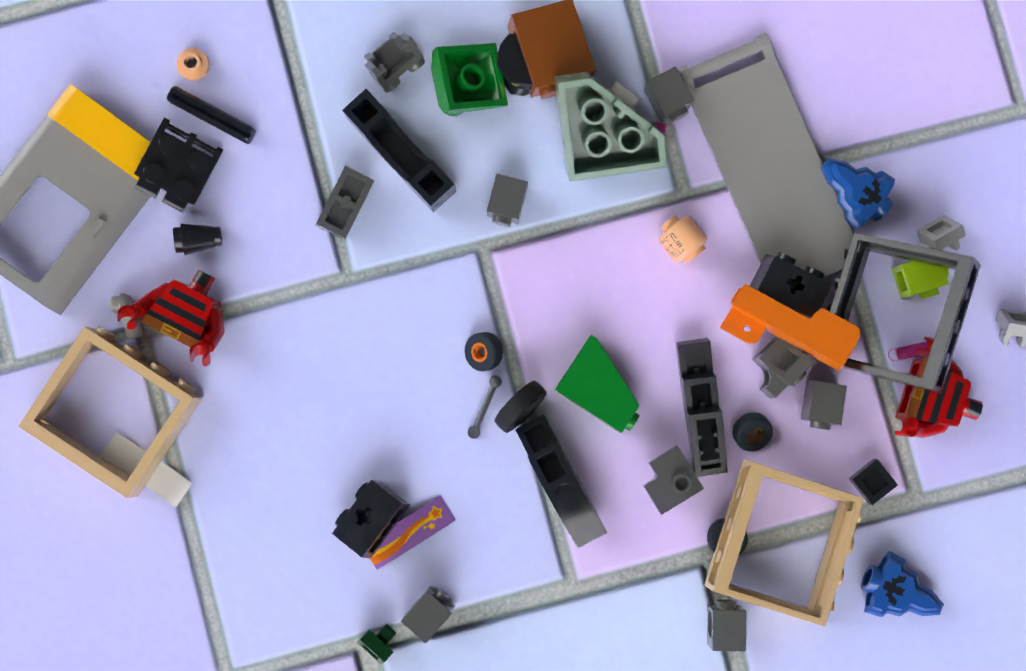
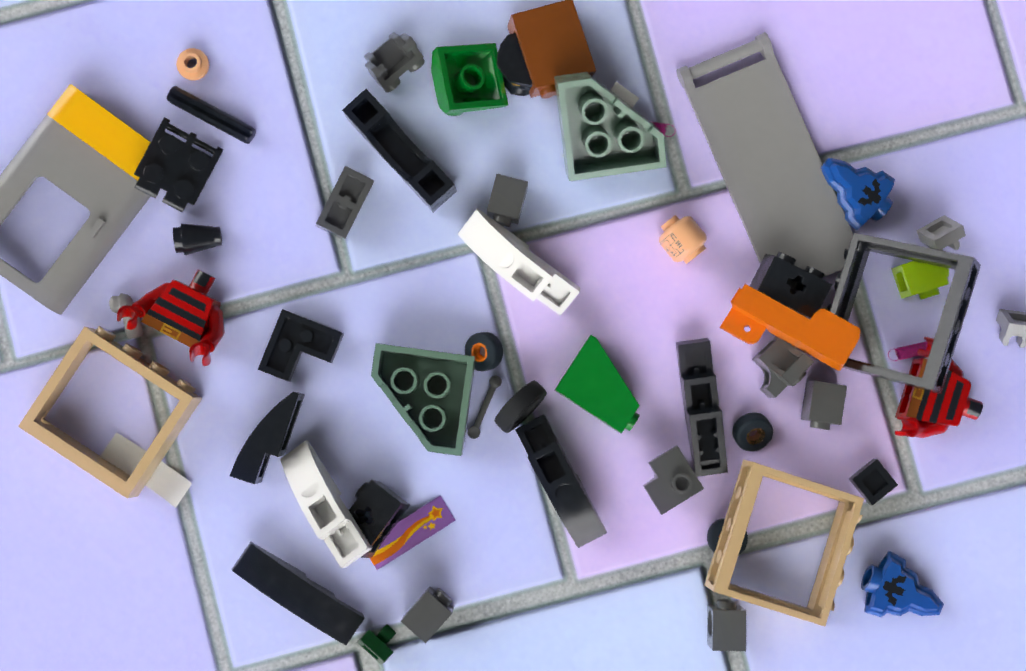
dark grey brick [644,66,694,123] -> none
none -> black slope [229,392,305,484]
none -> black slope [232,541,365,645]
none -> black plate [258,309,344,382]
none -> white slope [280,440,372,568]
none -> sand green brick [371,343,476,456]
none -> white slope [458,208,581,316]

